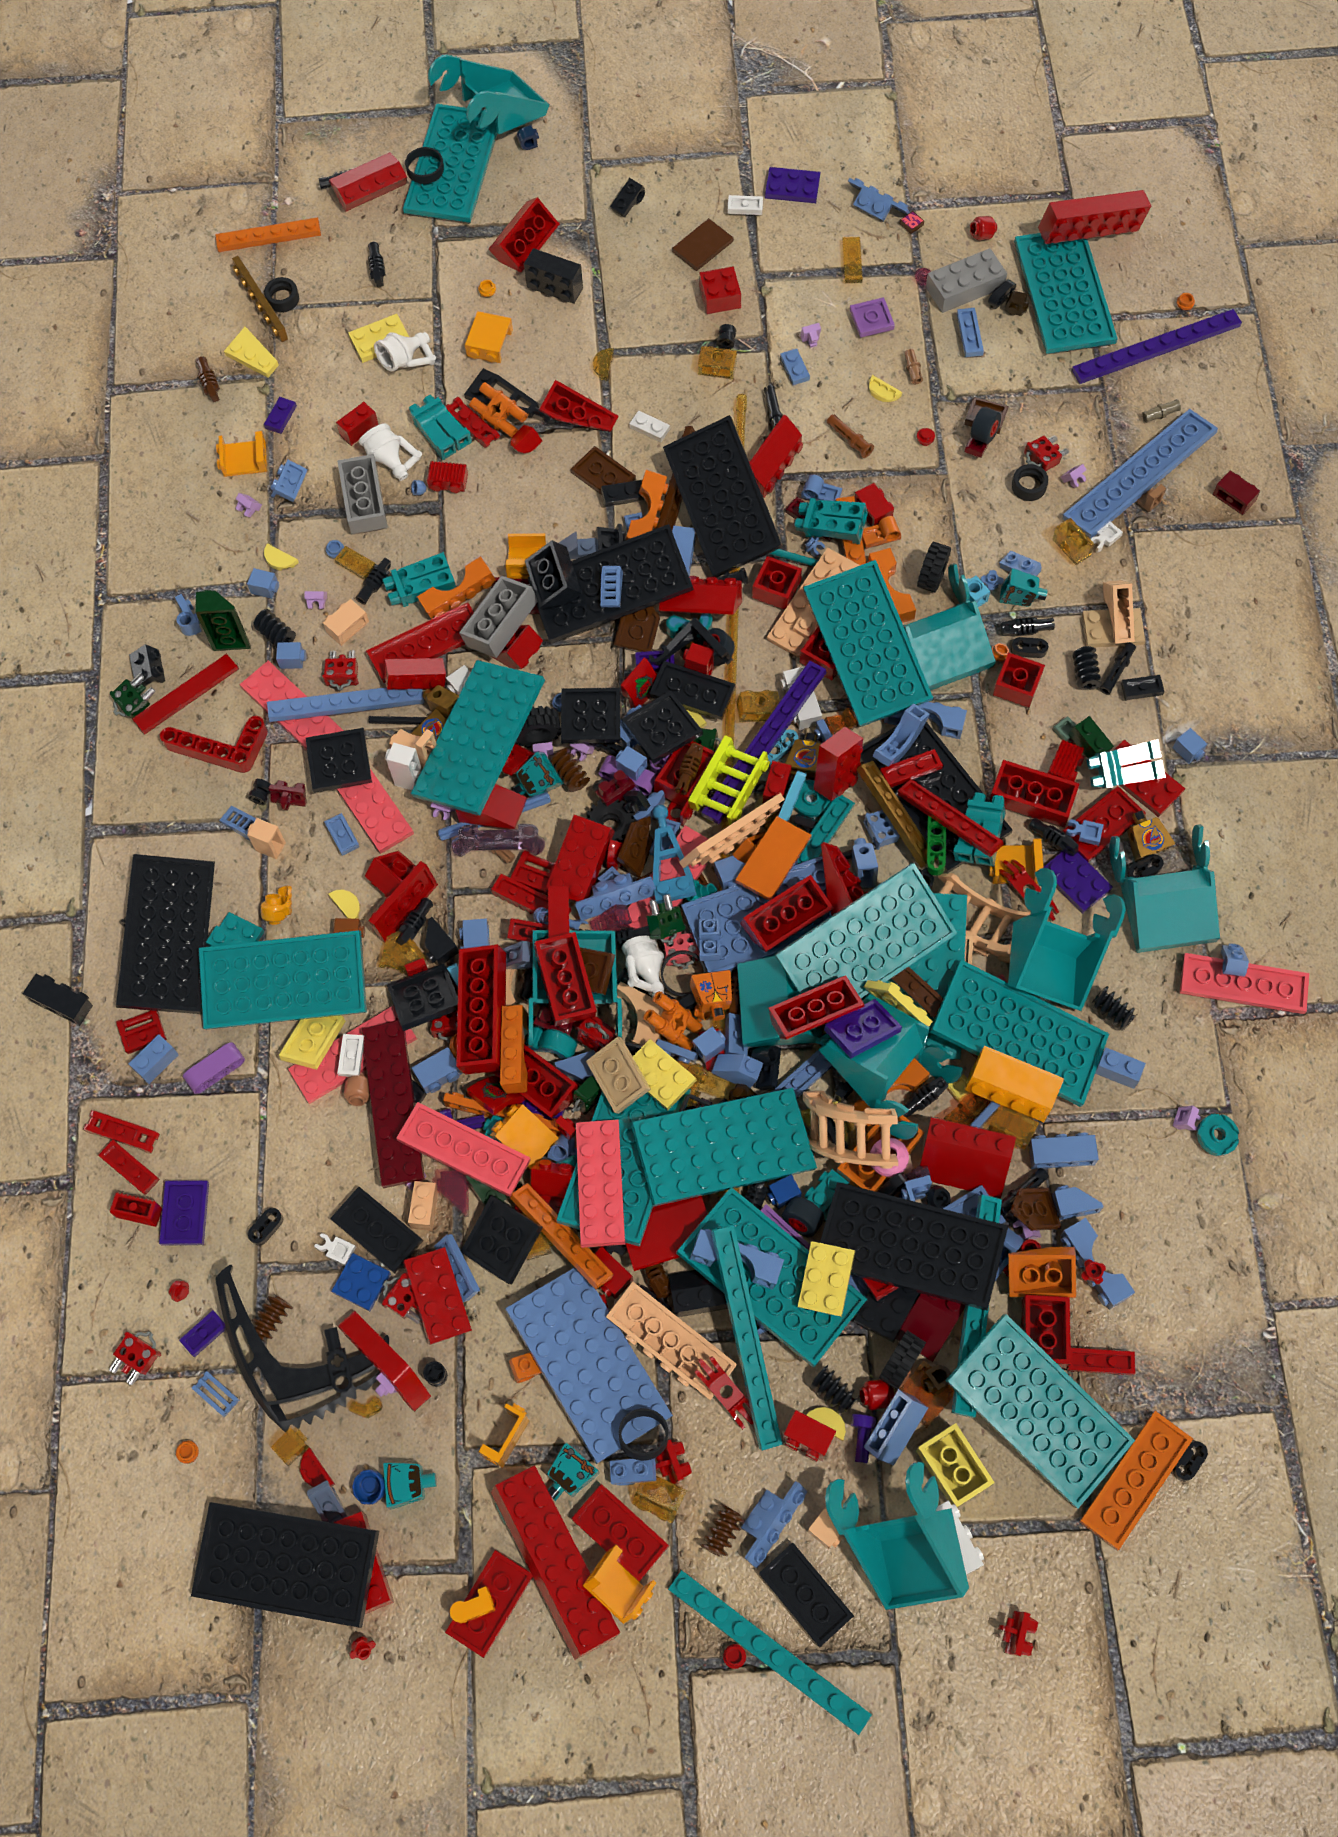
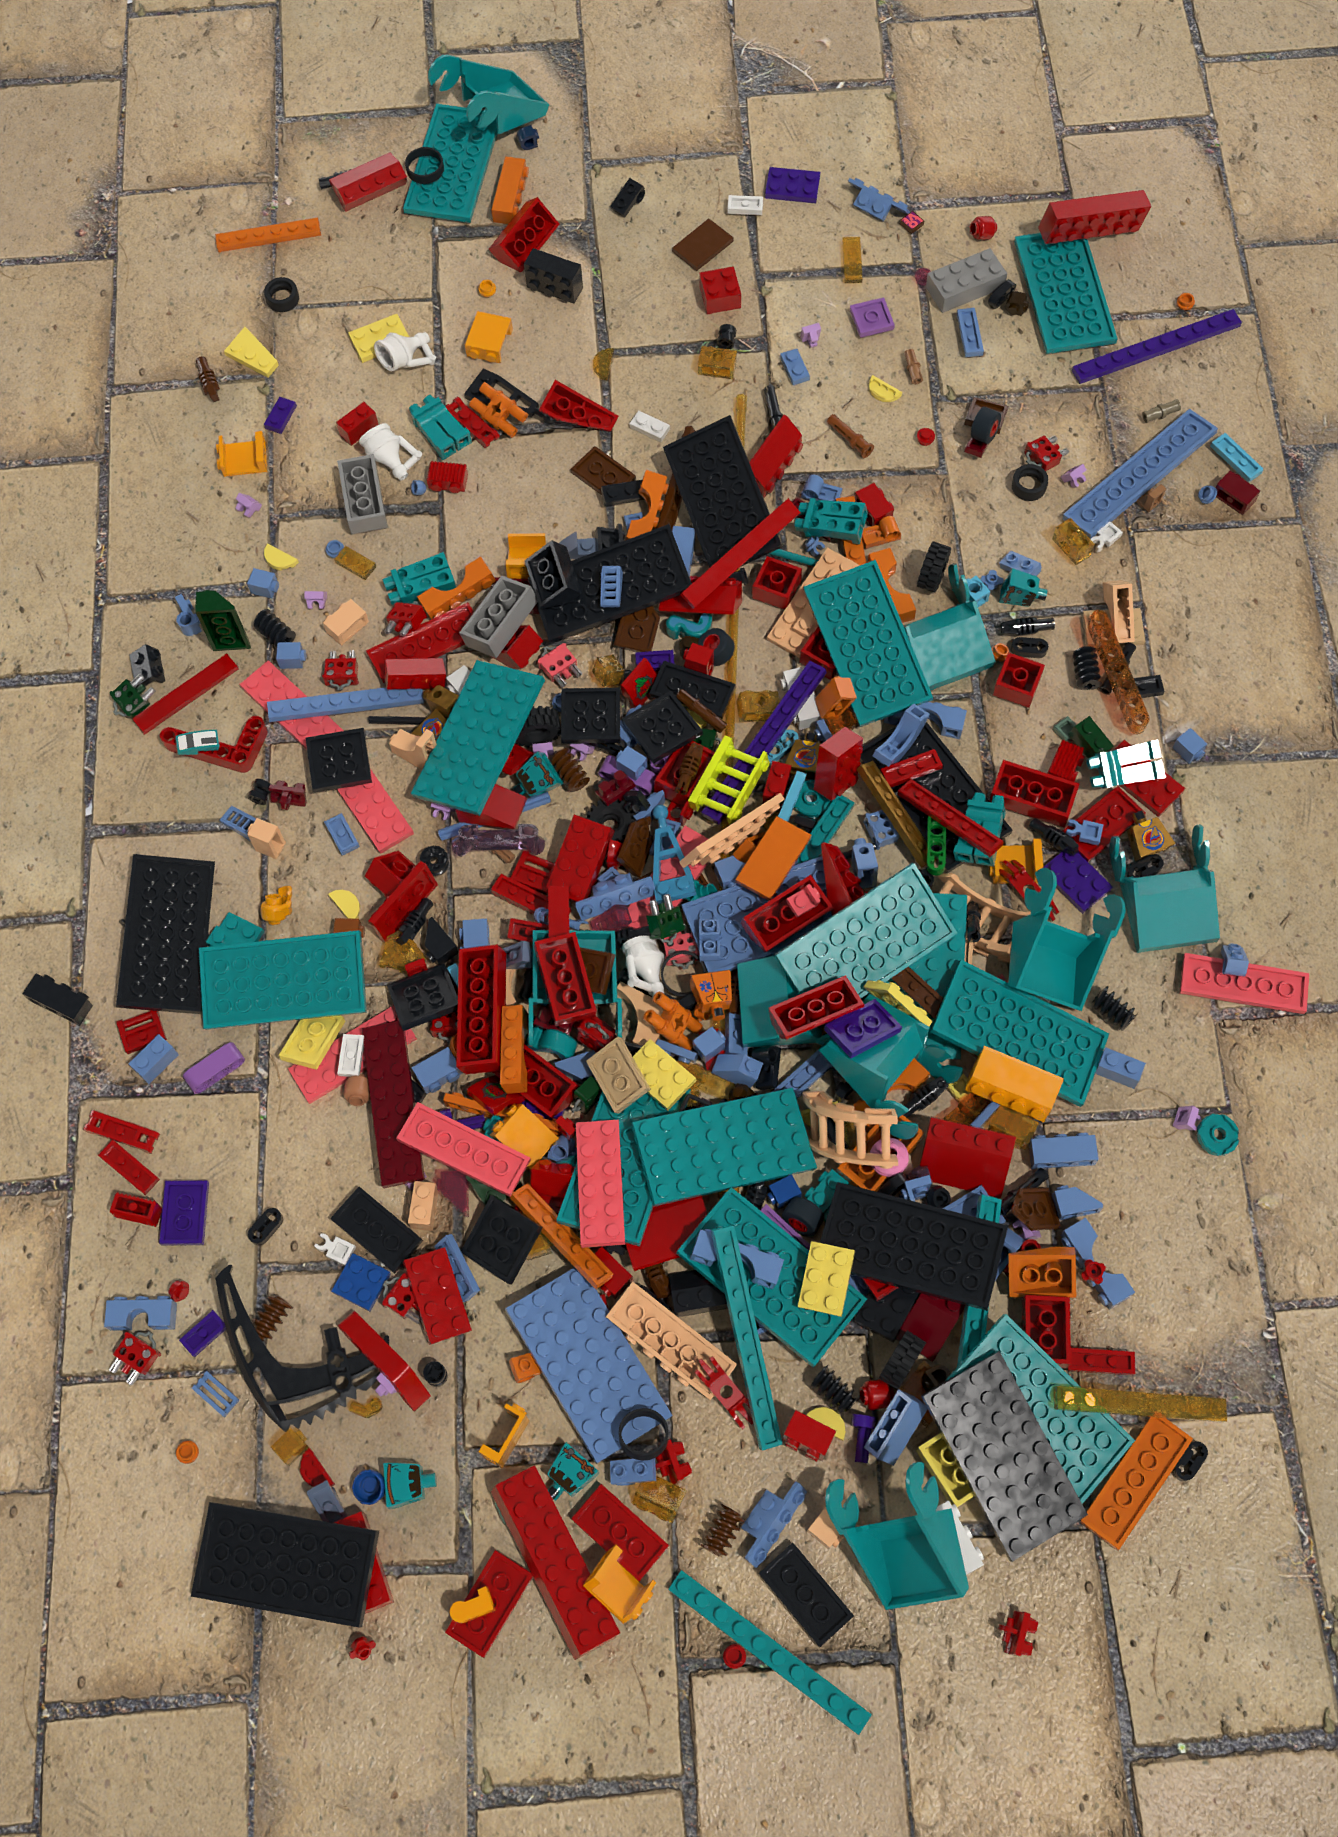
pearl gold plate [232,255,288,342] -> none
medium blue bracket [270,459,308,502] -> none
black hinge [356,558,391,605] -> none
black hinge [368,242,386,287] -> none
white brick [385,742,422,791] -> none
red brick [511,425,543,453] -> none
black hinge [649,617,733,665] -> none
none -> medium blue arch [104,1296,177,1331]
none -> slope [175,730,219,755]
none -> red piece [384,601,427,637]
none -> black wheel [420,845,449,877]
none -> orange brick [491,156,529,224]
none -> coral piece [538,643,582,688]
none -> clear yellow brick [592,655,624,687]
none -> reddish brown axle [676,689,728,733]
none -> red tile [680,498,801,609]
none -> coral bracket [786,884,820,918]
none -> orange brick [815,676,857,719]
none -> plate [921,1351,1088,1562]
none -> black pin [966,901,981,943]
none -> clear yellow plate [1054,1386,1227,1423]
none -> clear orange beam [1087,610,1150,735]
none -> medium blue plate [1198,486,1217,504]
none -> medium azure plate [1210,433,1264,482]

